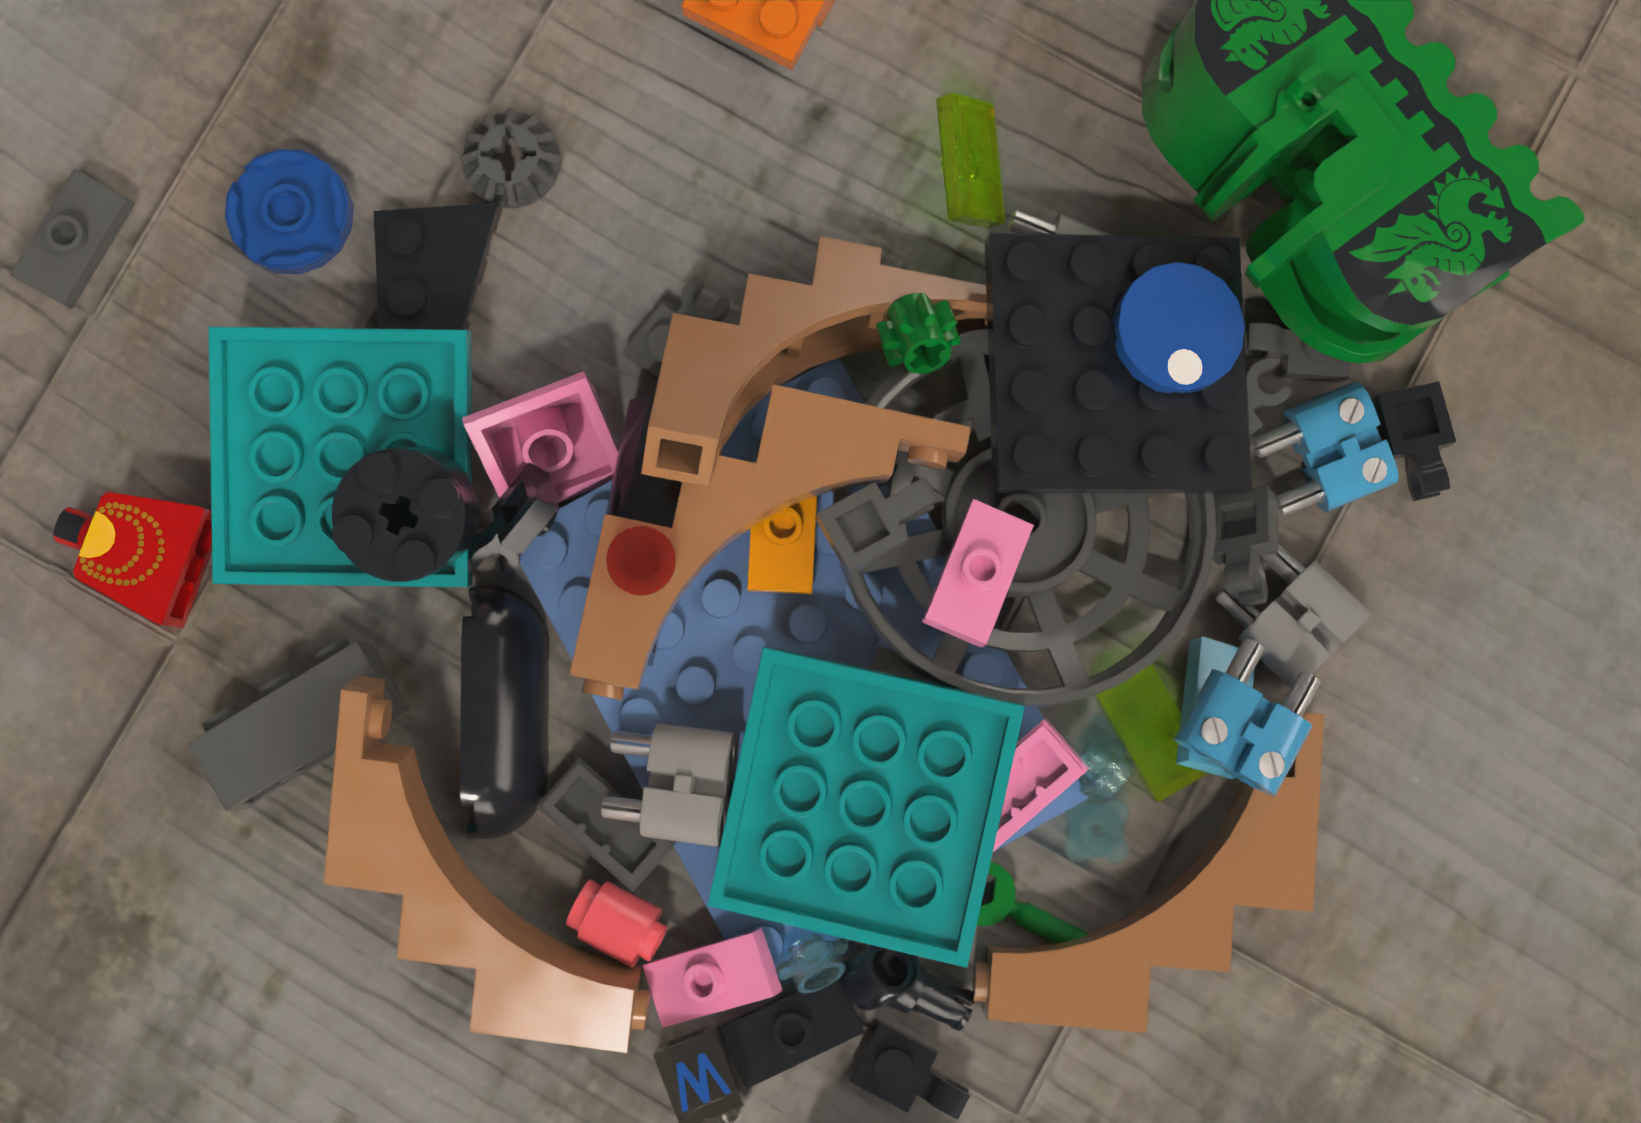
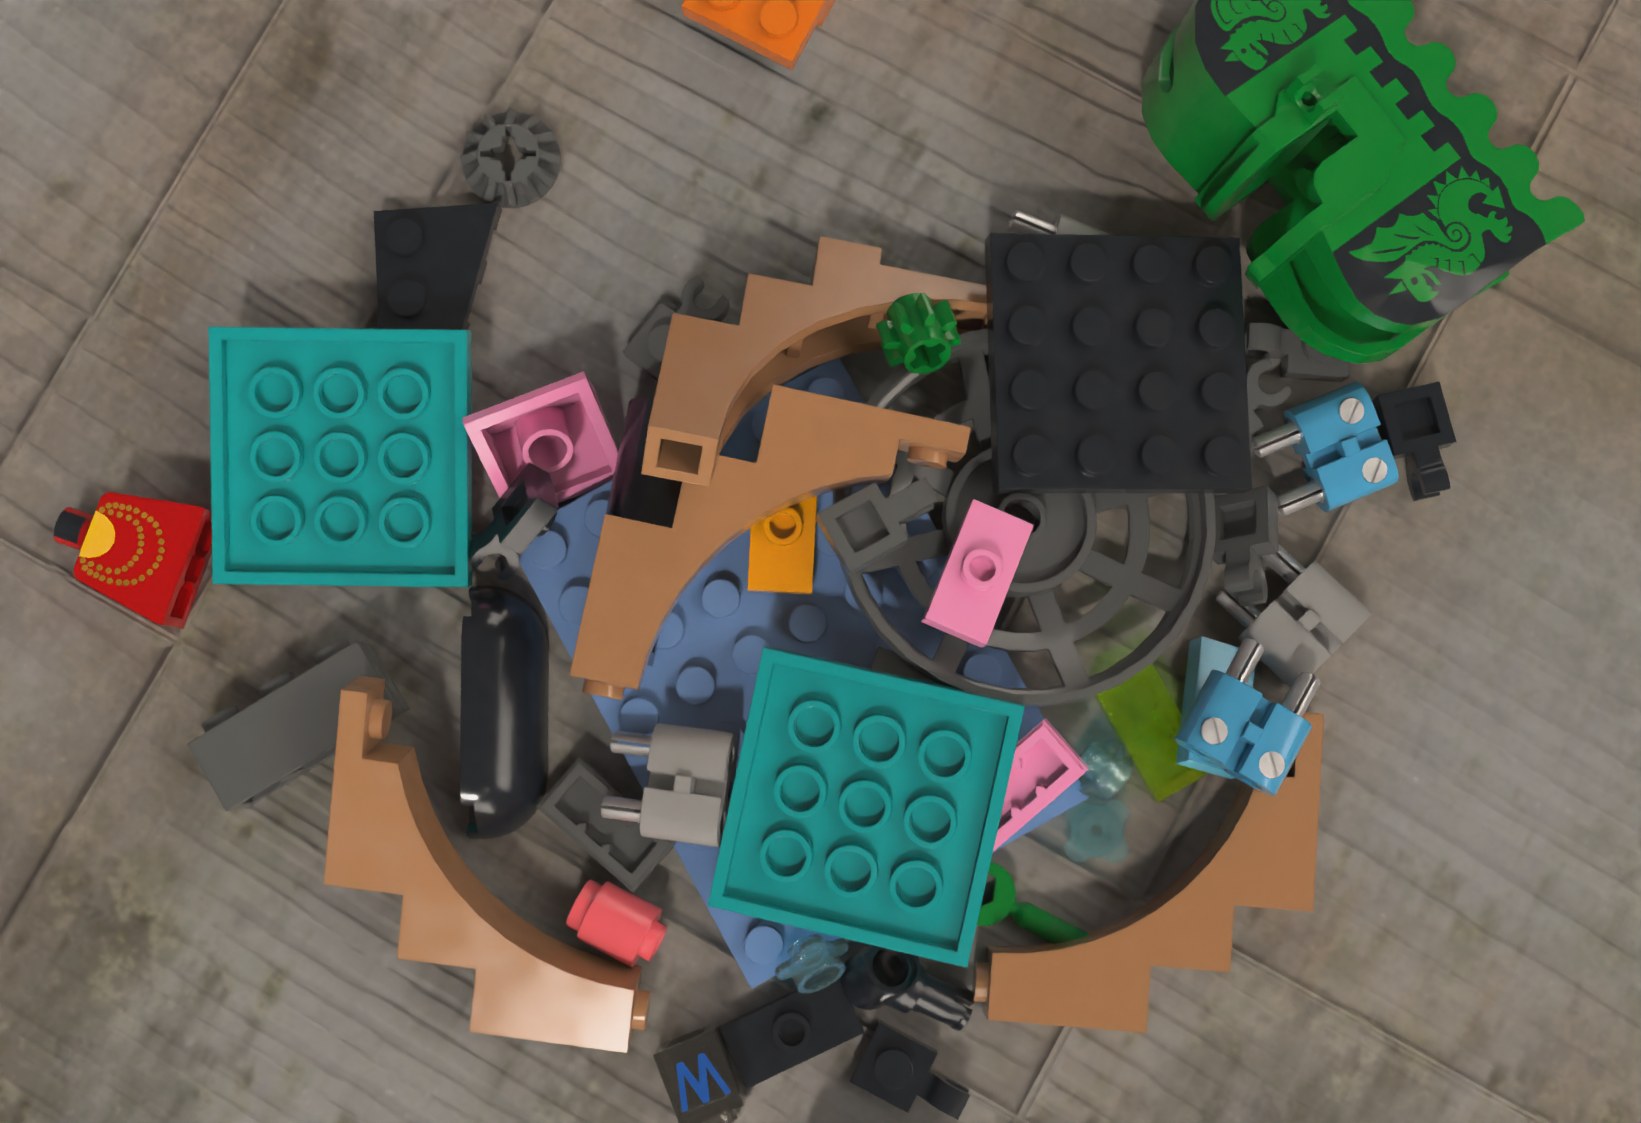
dark grey plate [10,169,135,310] -> none
blue tile [225,149,353,275] -> none
black brick [332,446,480,582] -> none
clear red plate [606,526,676,596] -> none
bright pink plate [642,928,783,1028] -> none
clear neon green plate [936,92,1005,229] -> none
blue tile [1113,262,1245,394] -> none

